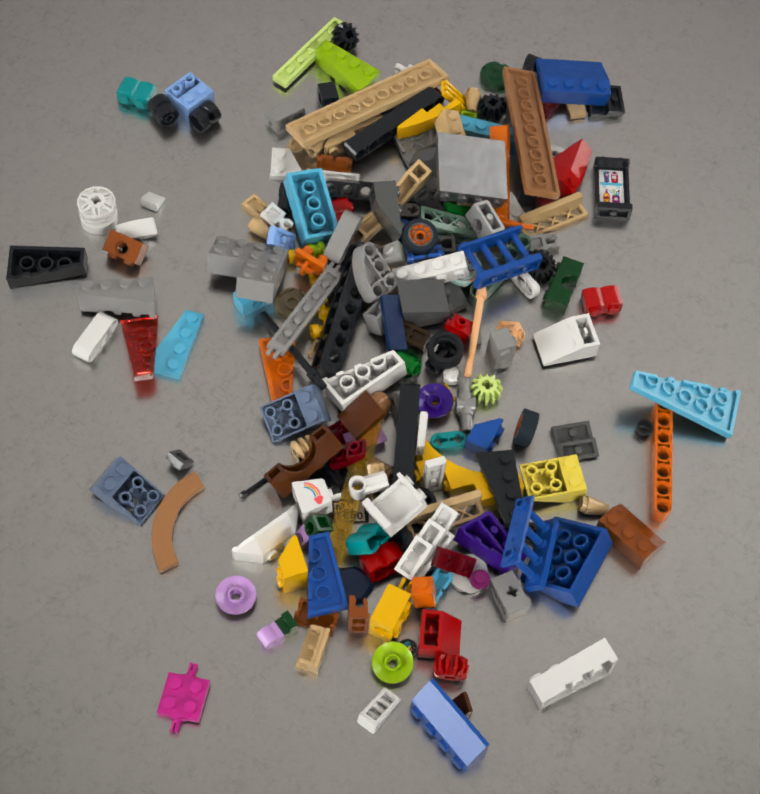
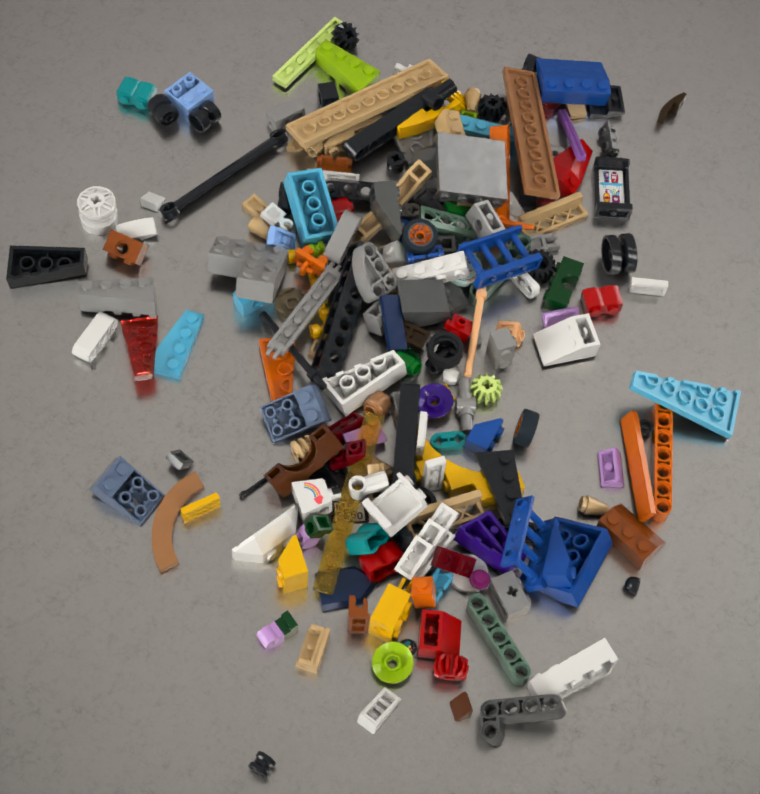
dark pink plate [157,662,210,734] -> none
lavender dish [215,575,257,615] -> none
white wing [270,148,302,180] -> none
dark orange hinge [294,597,340,637] -> none
blue wing [308,531,349,619] -> none
reddish brown slope [337,390,387,440] -> none
slope [410,678,489,772] -> none
clear green tile [479,61,509,91] -> none
light yellow slope [519,454,587,503] -> none
dark grey slope [551,420,599,460] -> none
none -> black piece [160,129,288,220]
none -> yellow tile [180,492,221,523]
none -> black wheel [248,751,276,779]
none -> black wheel [387,151,405,174]
none -> black piece [421,78,458,111]
none -> sand green beam [466,593,531,687]
none -> dark grey beam [480,694,567,746]
none -> lavender plate [541,306,579,329]
none -> blue slope [542,525,576,587]
none -> medium lavender axle [557,109,587,162]
none -> dark grey hinge [598,121,620,157]
none -> lavender slope [598,447,624,487]
none -> black wheel [601,233,638,275]
none -> orange tile [620,410,657,522]
none -> black hinge [625,577,641,594]
none -> white tile [628,277,668,296]
none -> dark brown slope [657,92,687,124]

